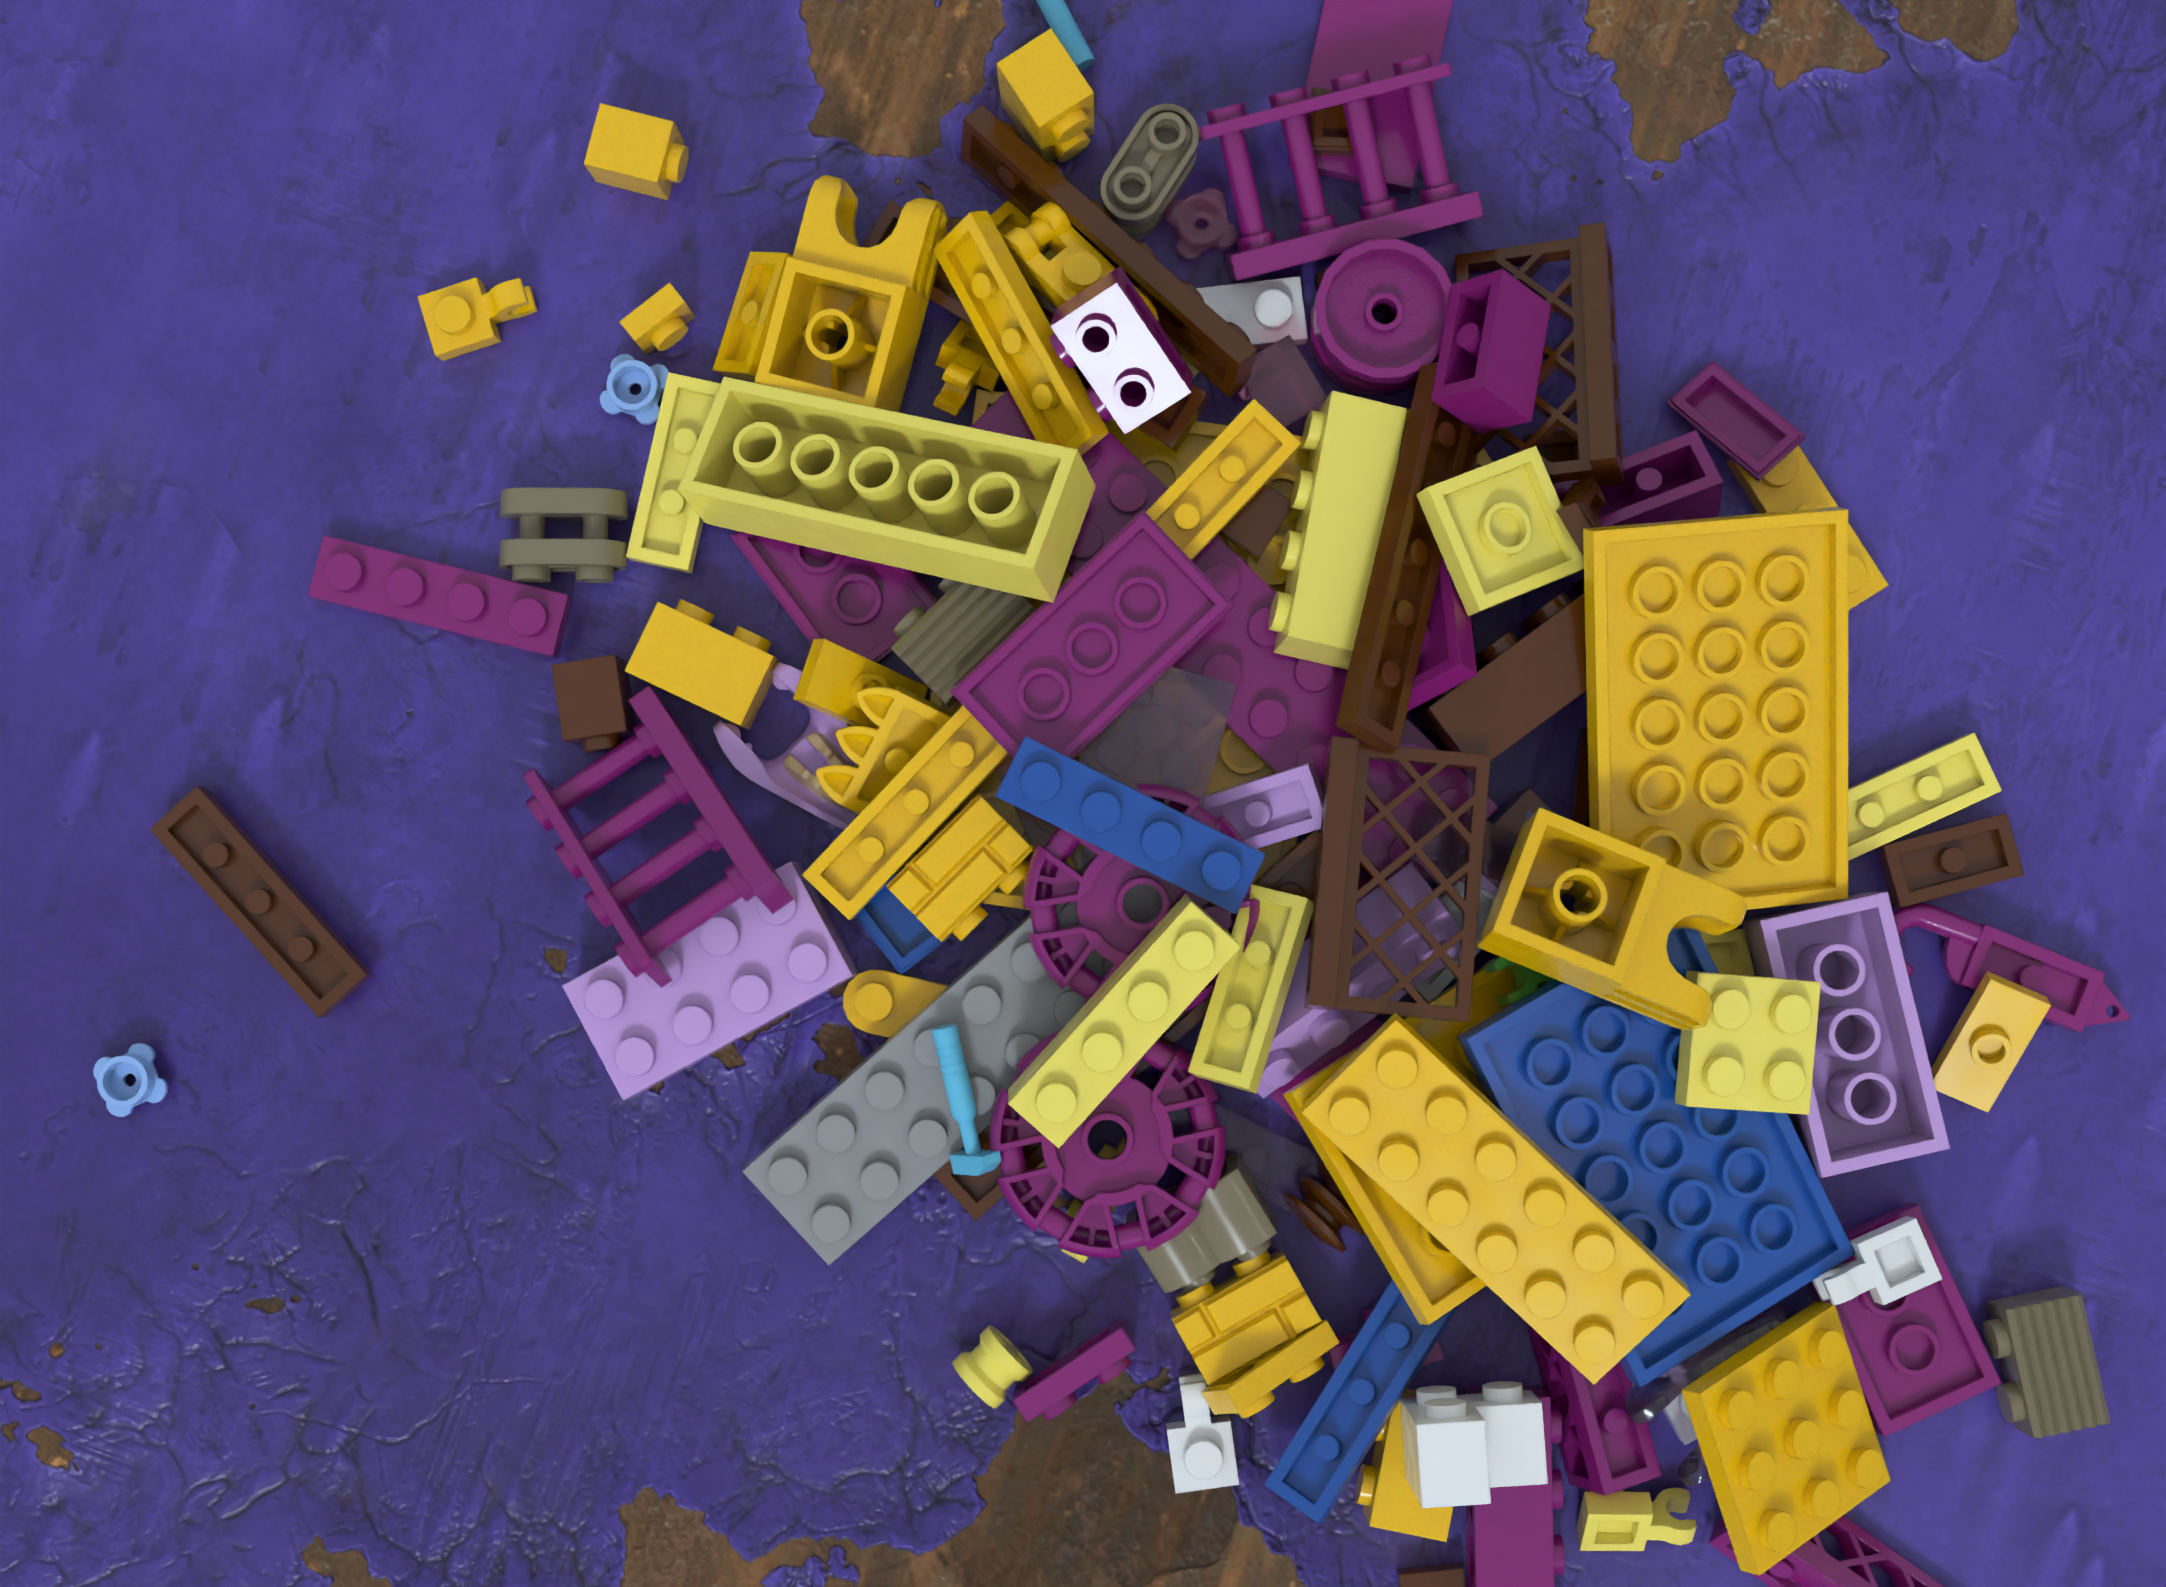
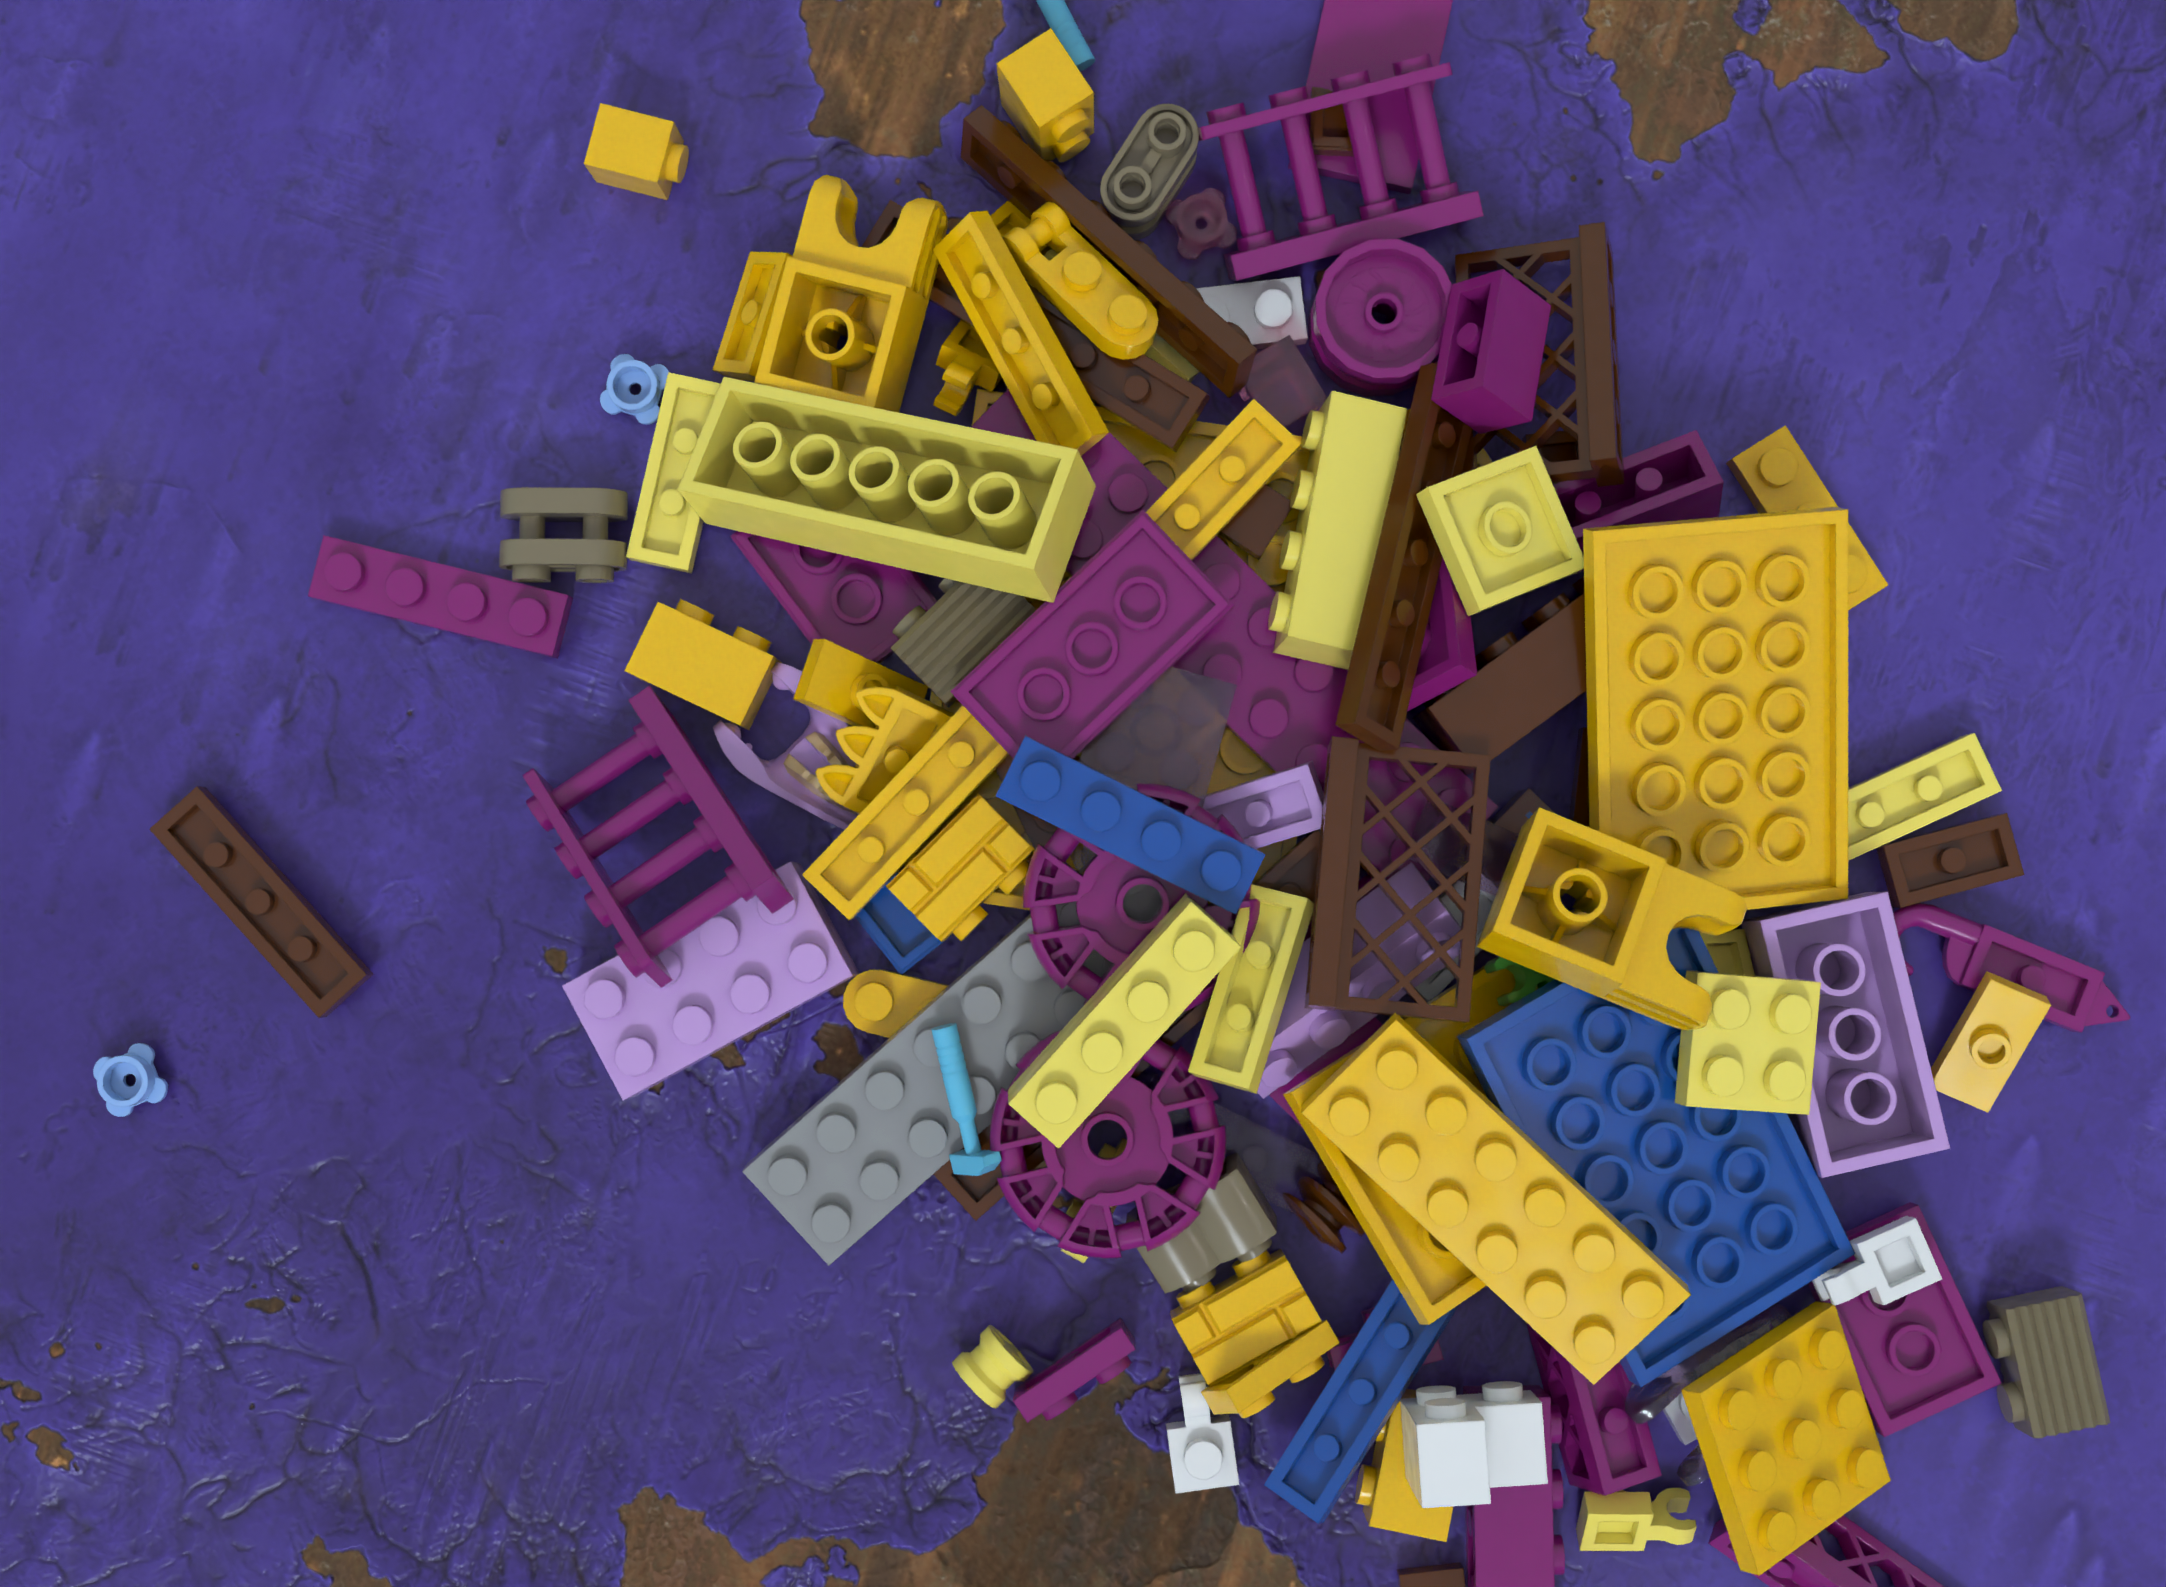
yellow plate [417,277,538,361] -> none
reddish brown brick [551,654,636,754] -> none
yellow plate [619,282,695,355] -> none
brick [1049,266,1193,434] -> none
reddish brown tile [1556,476,1607,557] -> none
magenta tile [1666,361,1806,482] -> none

